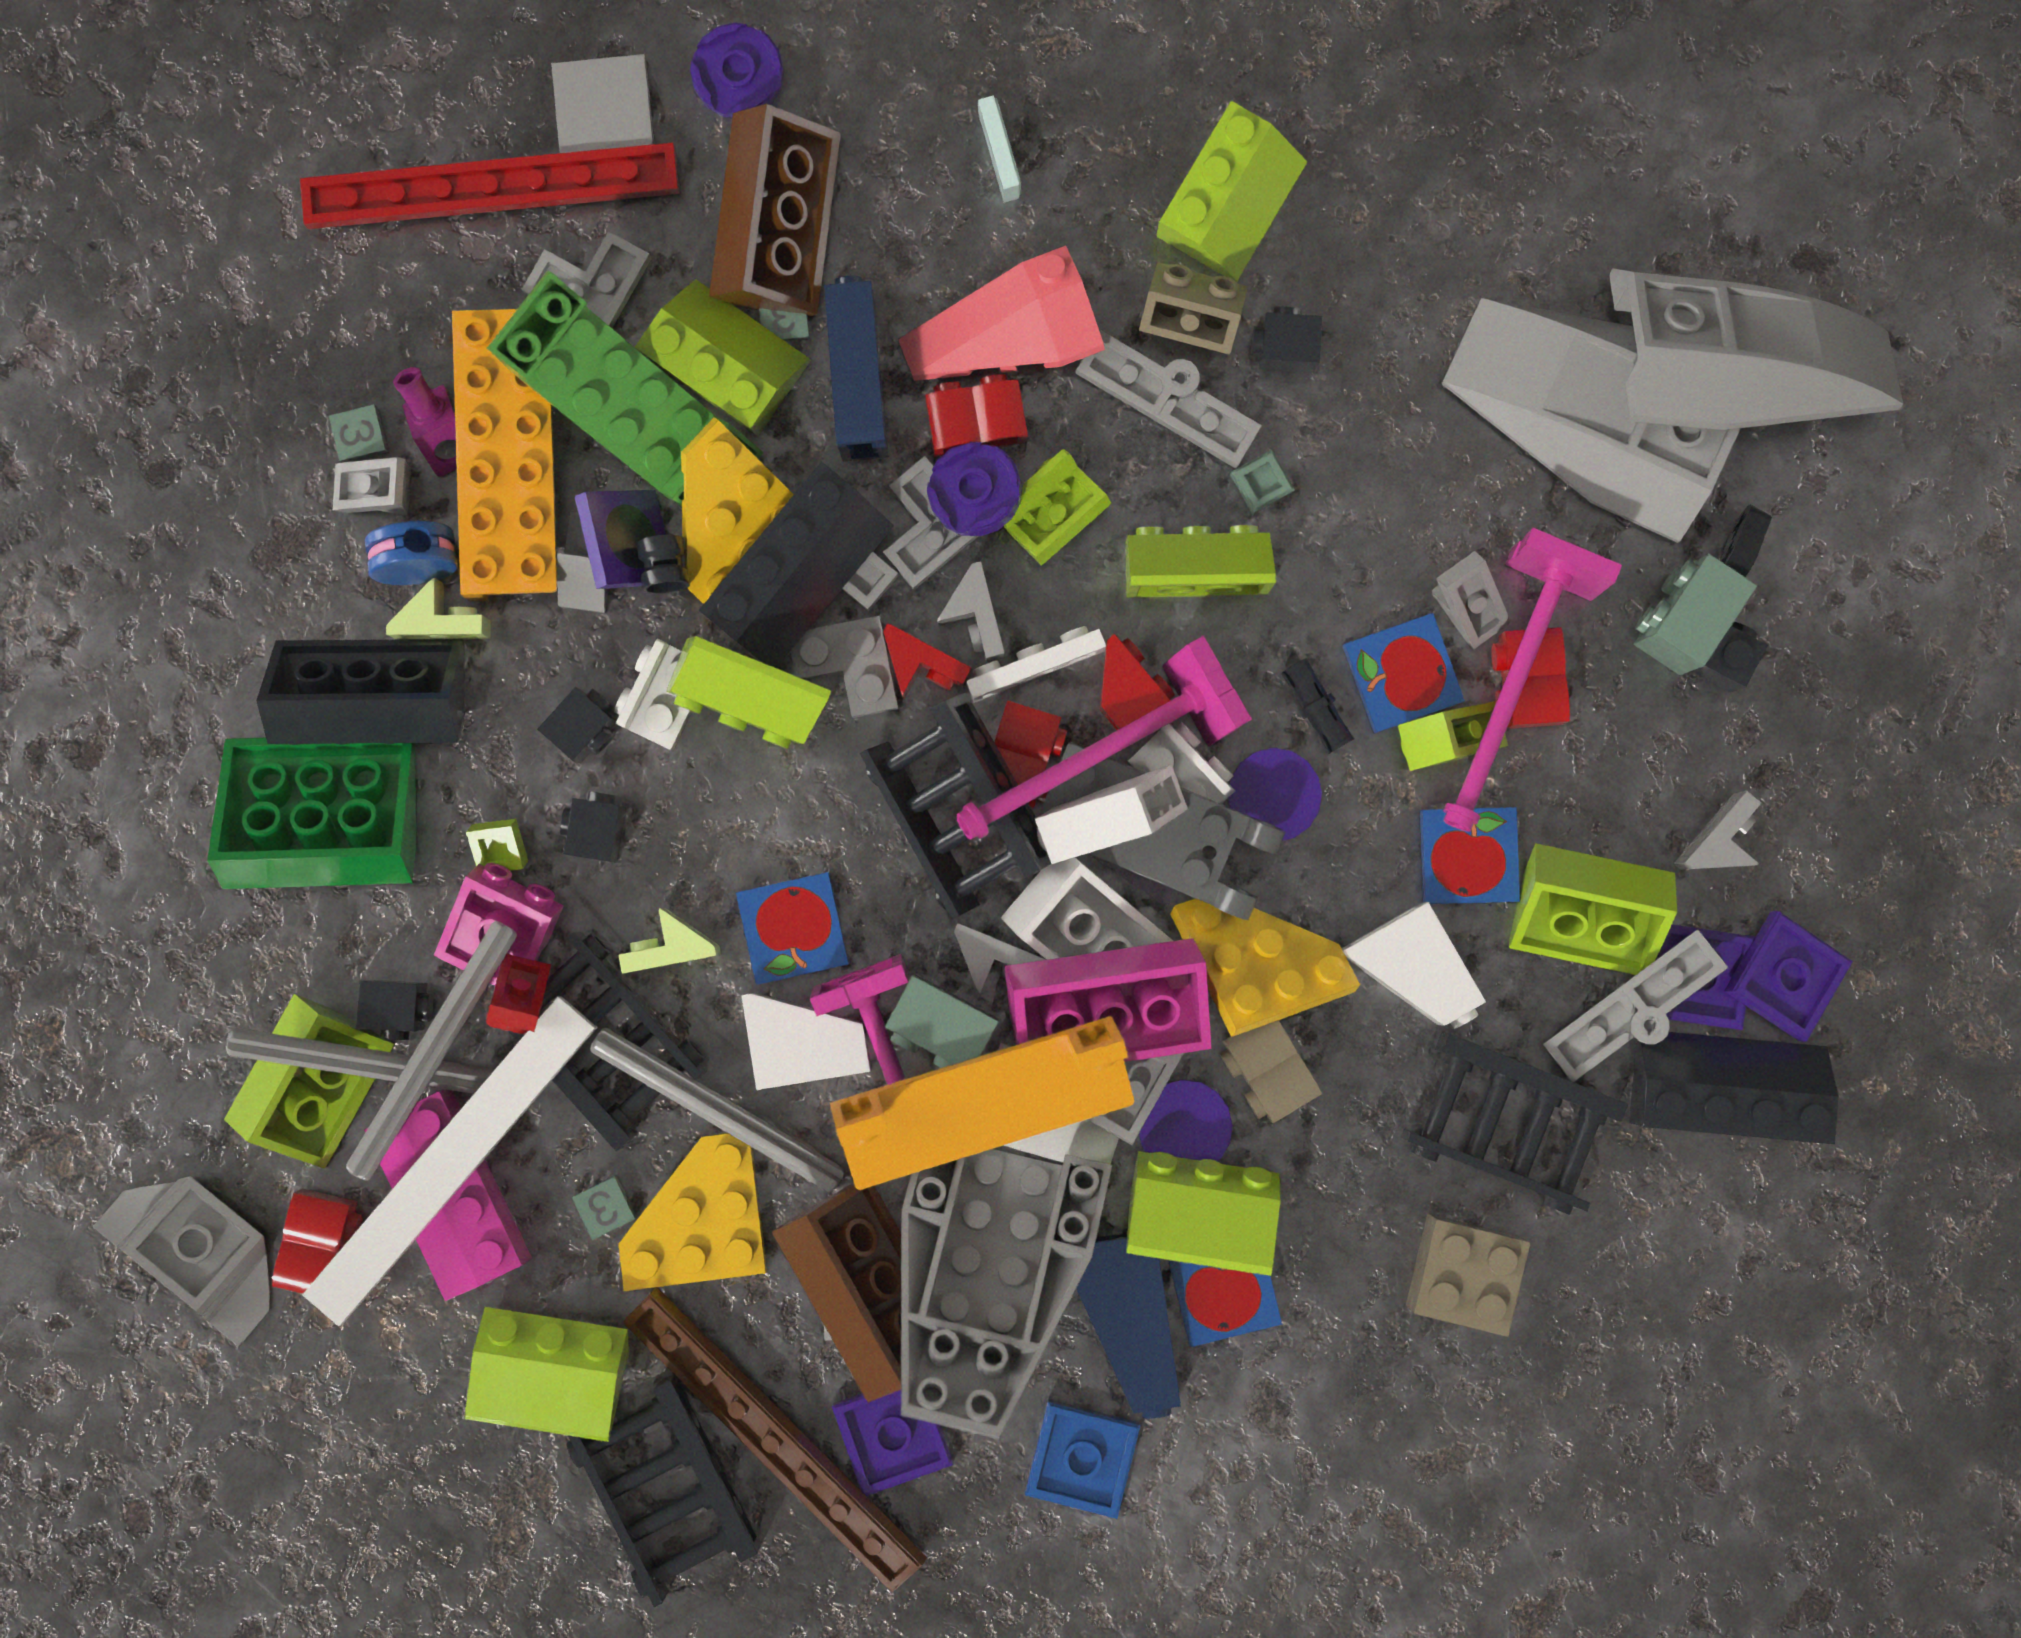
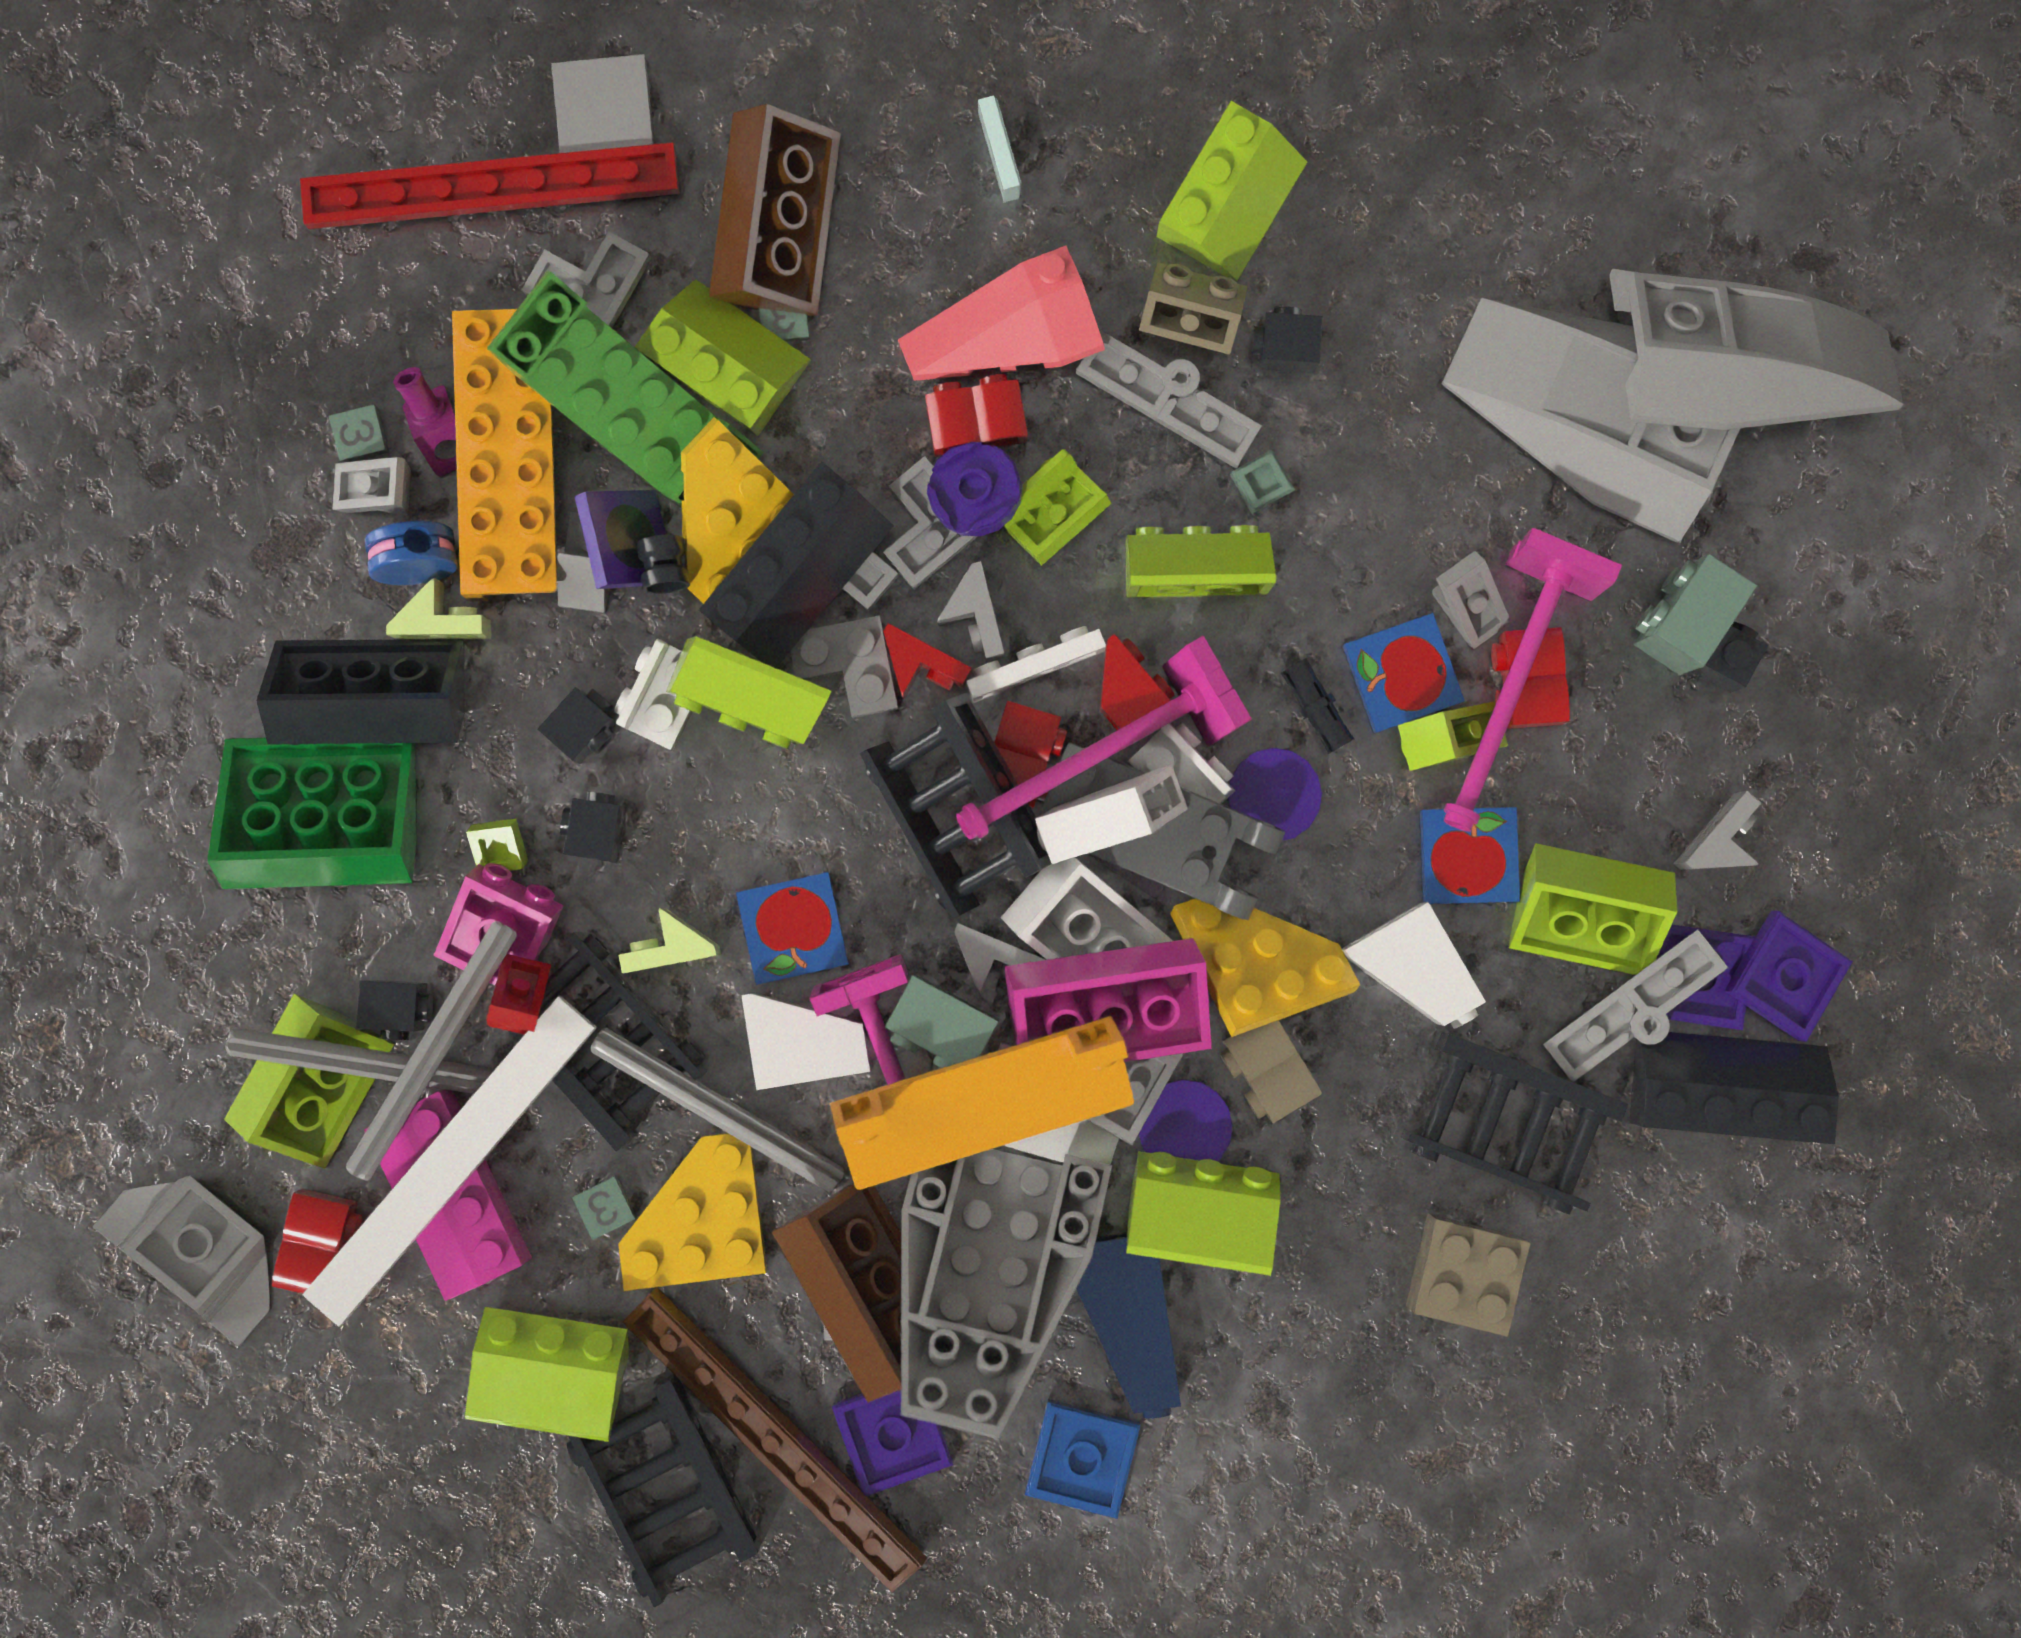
dark purple tile [690,22,784,118] -> none
dark blue slope [824,276,889,462] -> none
tile [1168,1260,1282,1347] -> none
black beam [1720,504,1772,578] -> none

